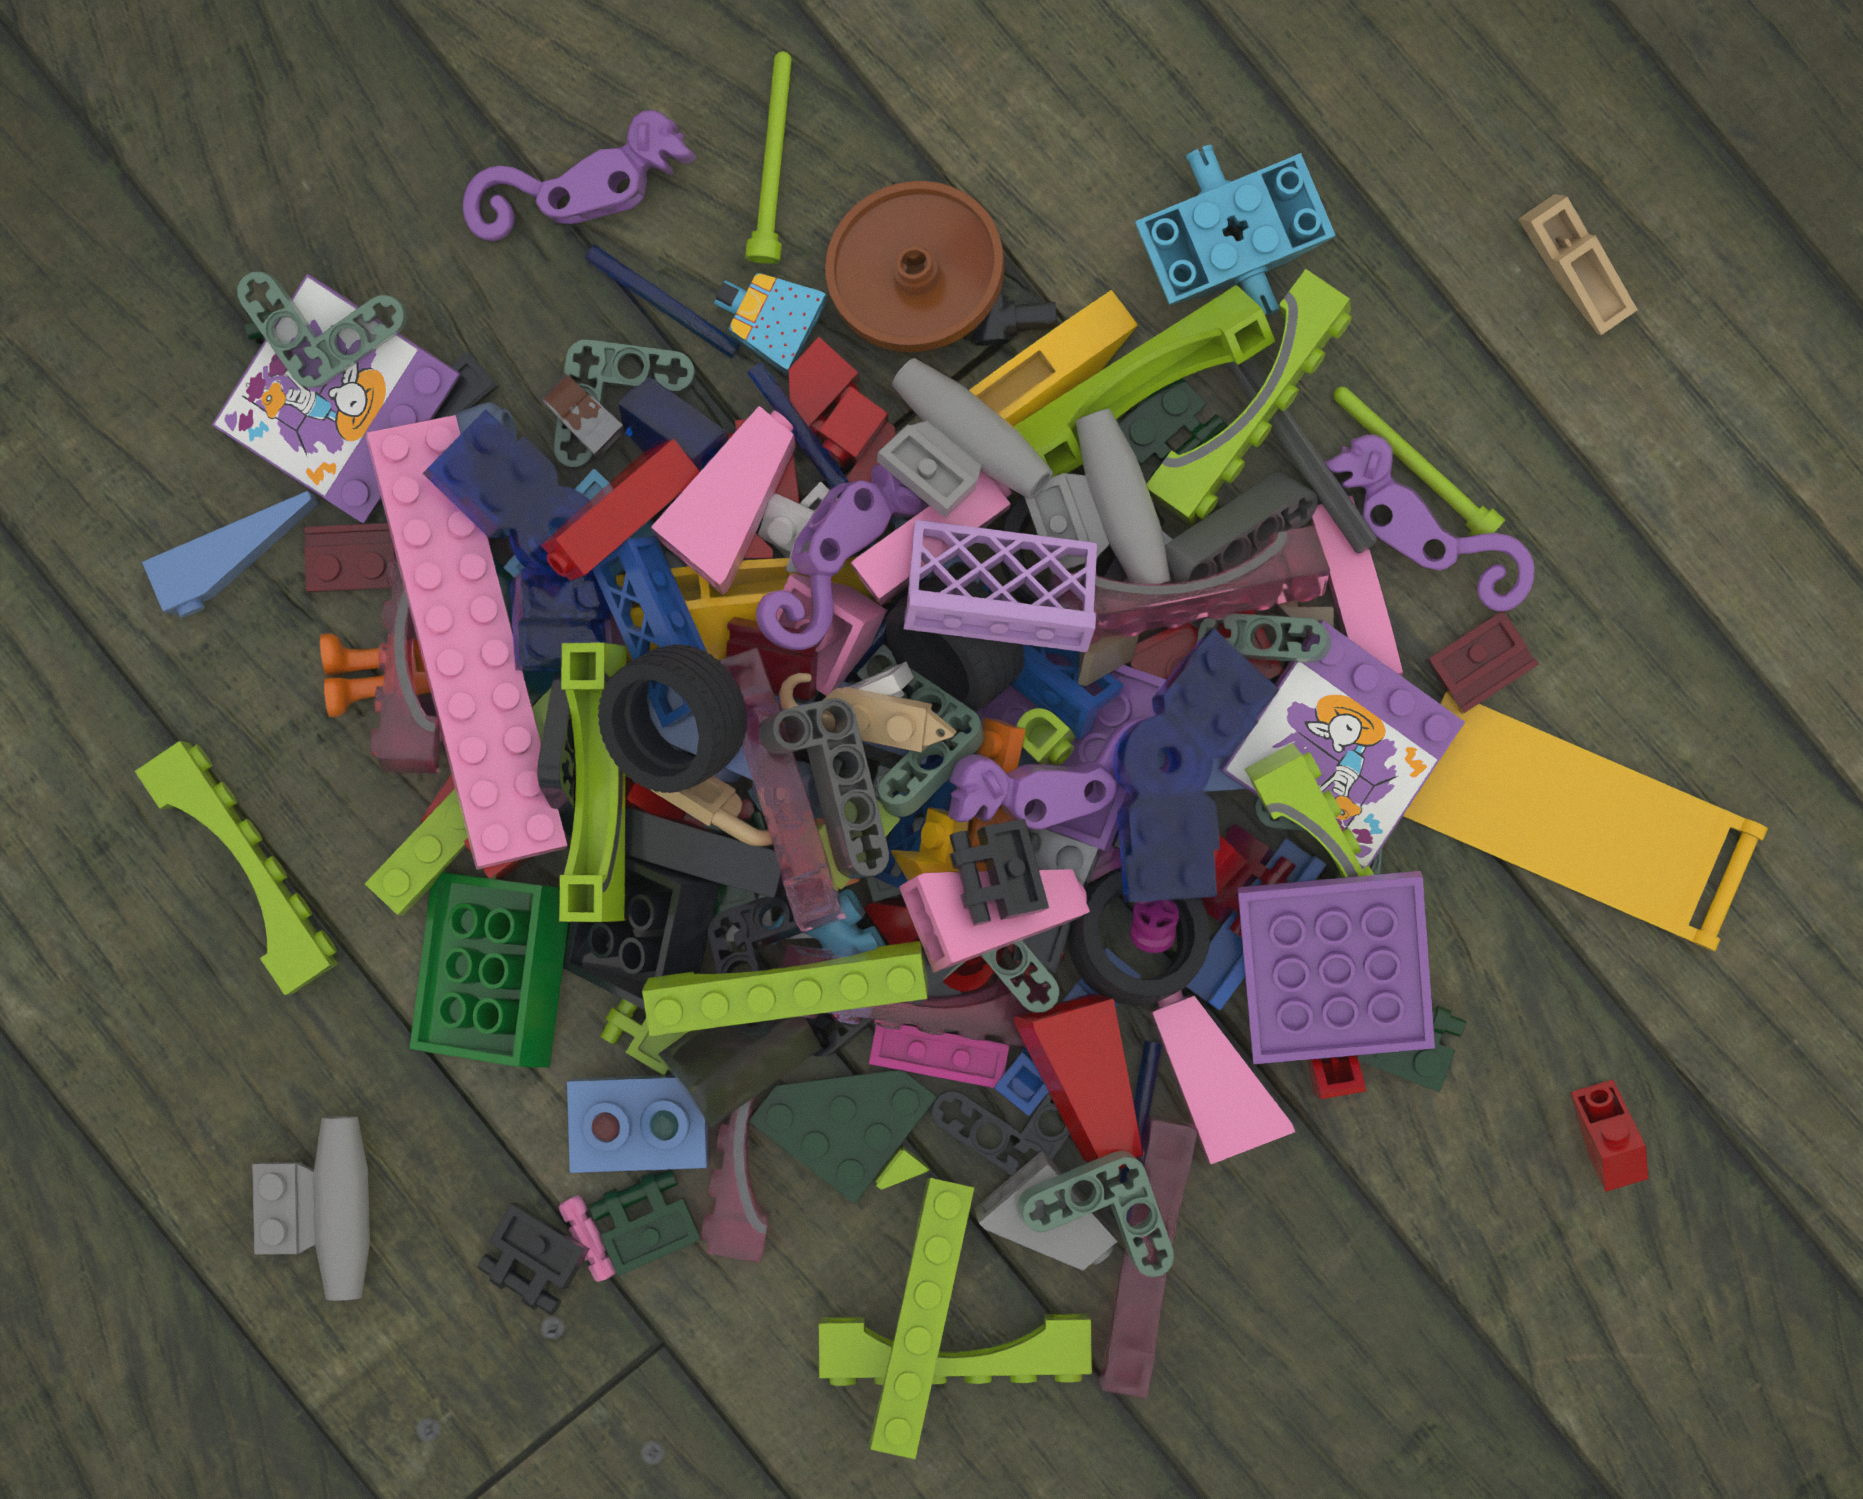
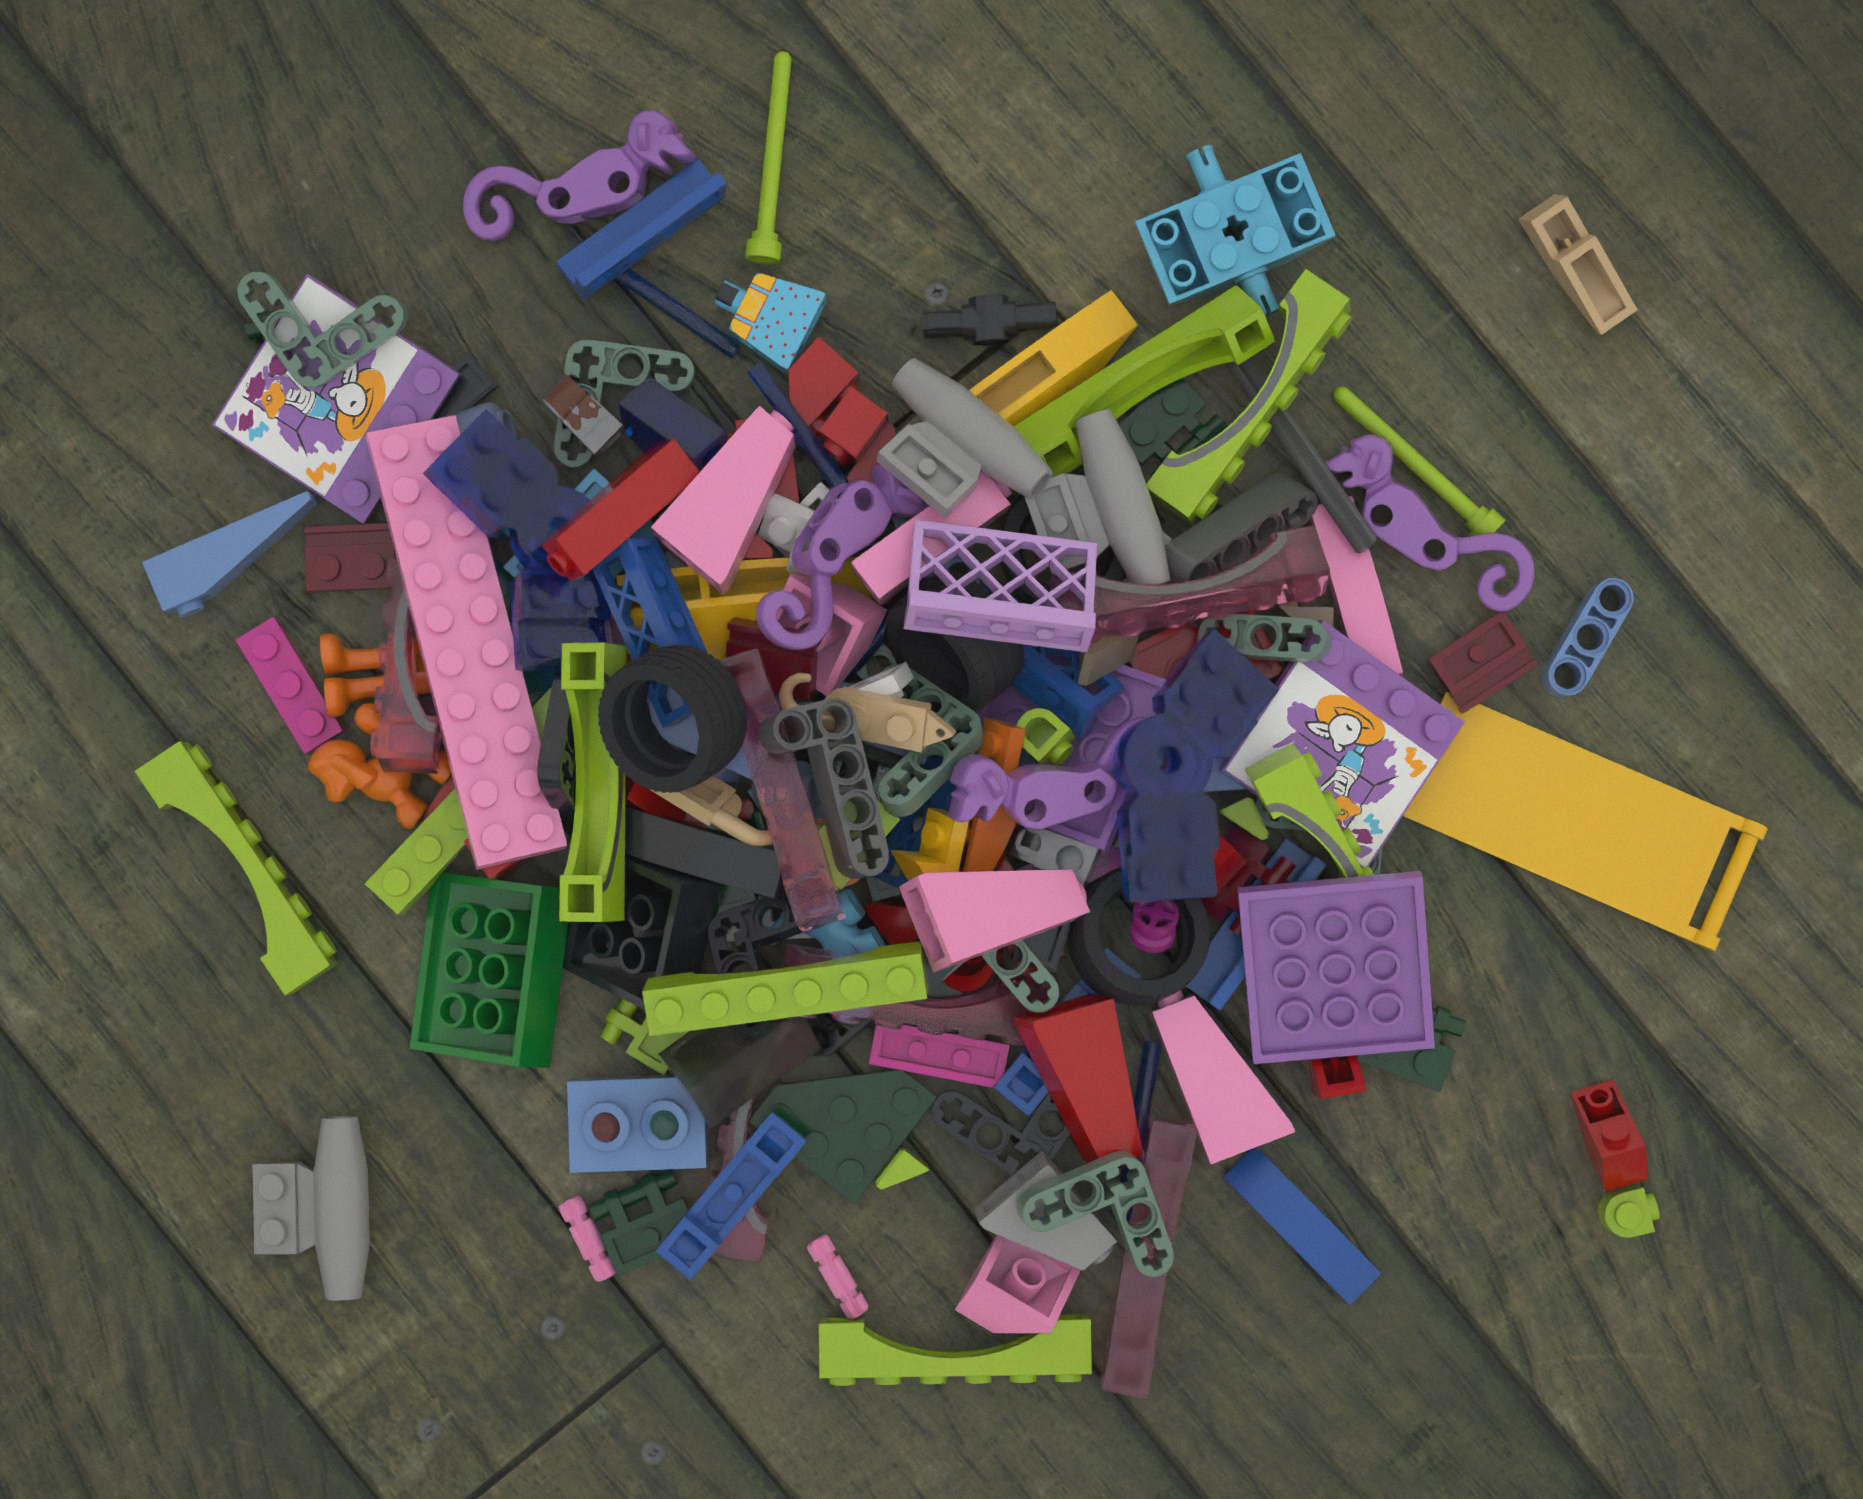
black plate [478,1203,590,1316] -> none
dark orange dish [825,181,1005,352] -> none
lime arch [868,1178,974,1459] -> none
black plate [949,819,1049,926] -> none
none -> dark pink plate [236,617,346,755]
none -> orange animal [308,703,451,830]
none -> blue fence [556,159,727,301]
none -> blue slope [656,1111,808,1281]
none -> bright pink axle [807,1234,868,1320]
none -> bright pink slope [955,1234,1081,1333]
none -> lime slope [1217,797,1269,840]
none -> blue slope [1223,1147,1382,1305]
none -> medium blue beam [1540,578,1634,698]
none -> lime plate [1598,1184,1660,1238]

